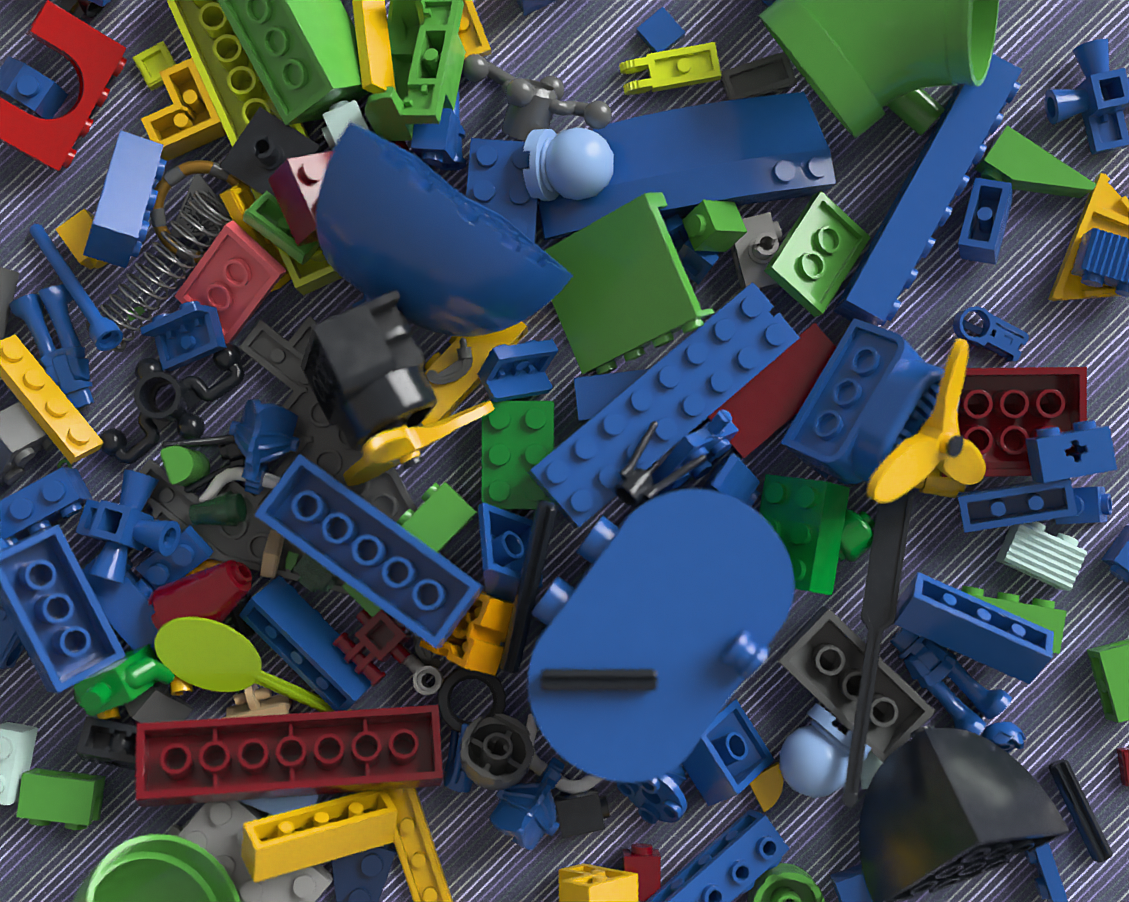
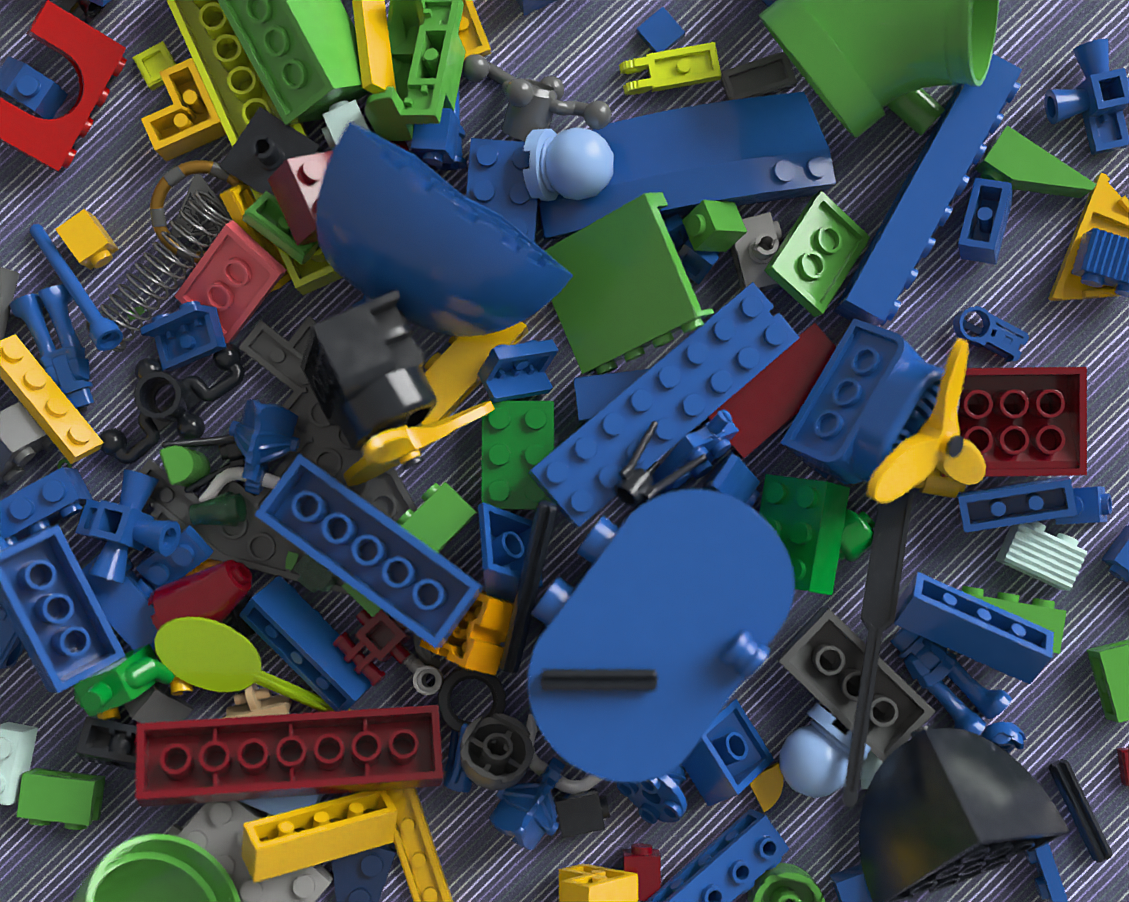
brick [83,130,167,268] -> none
tan tile [260,529,285,578] -> none
dark grey piece [427,338,473,384] -> none
blue brick [1025,420,1117,483] -> none

